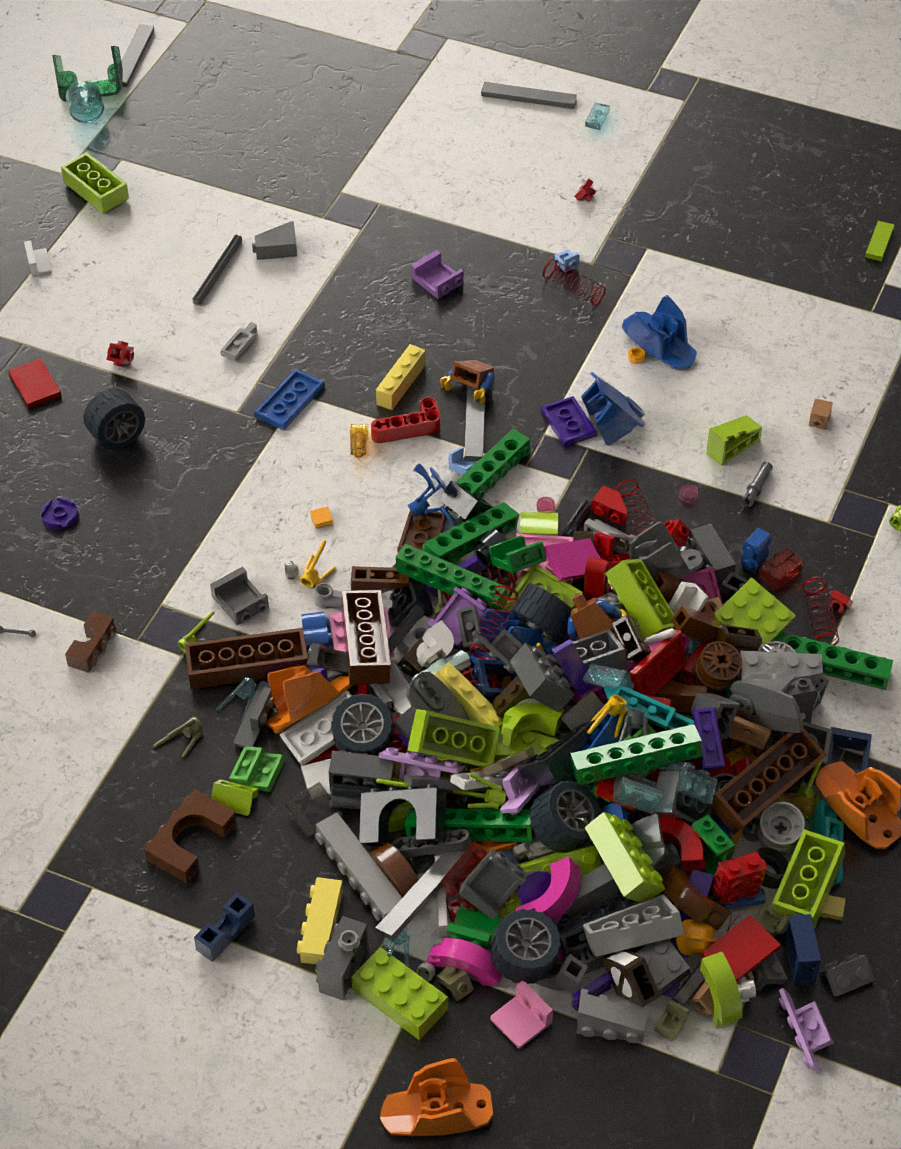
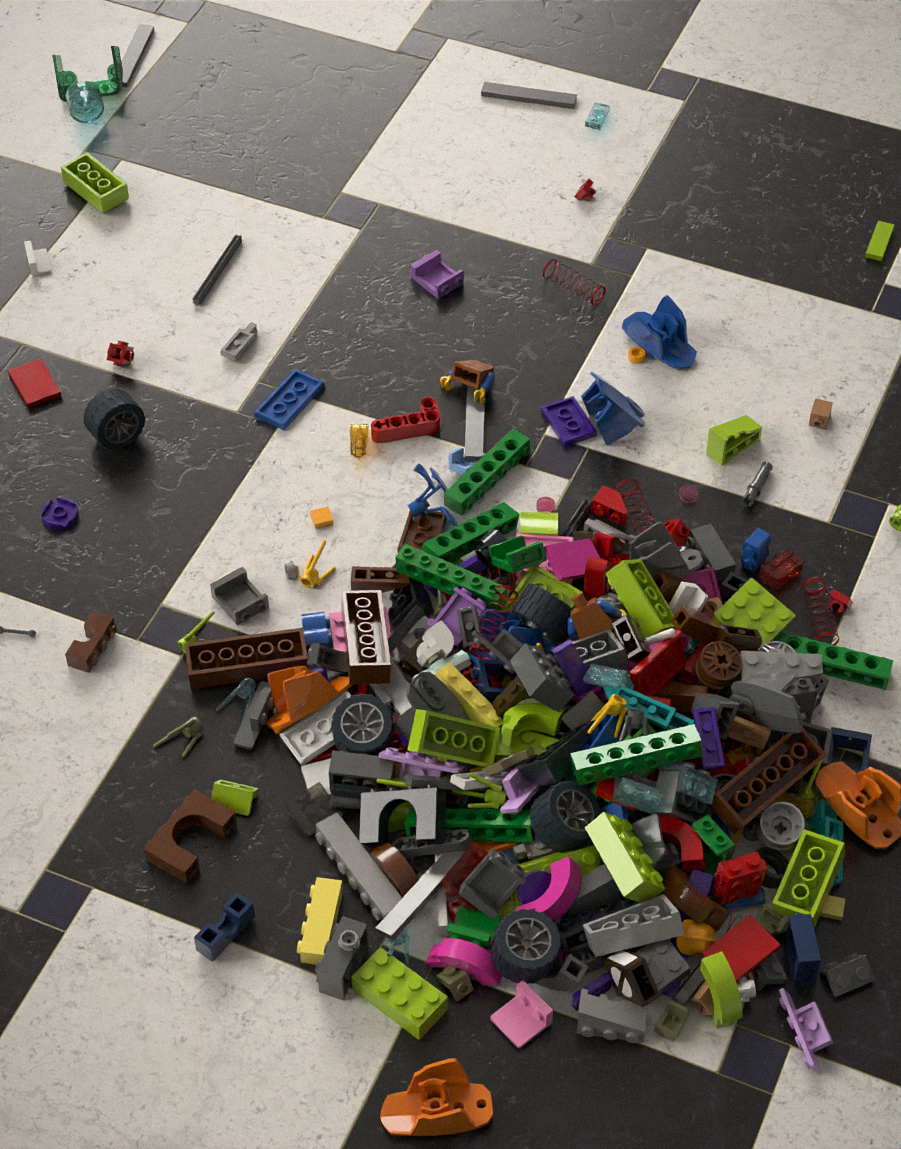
bright green slope [229,747,285,792] -> none
dark grey slope [252,221,297,260] -> none
light grey piece [315,583,342,609] -> none
light yellow brick [376,344,426,410] -> none
light grey hinge [416,962,436,982] -> none
brick [439,481,493,522] -> none
light blue bracket [554,249,580,272] -> none

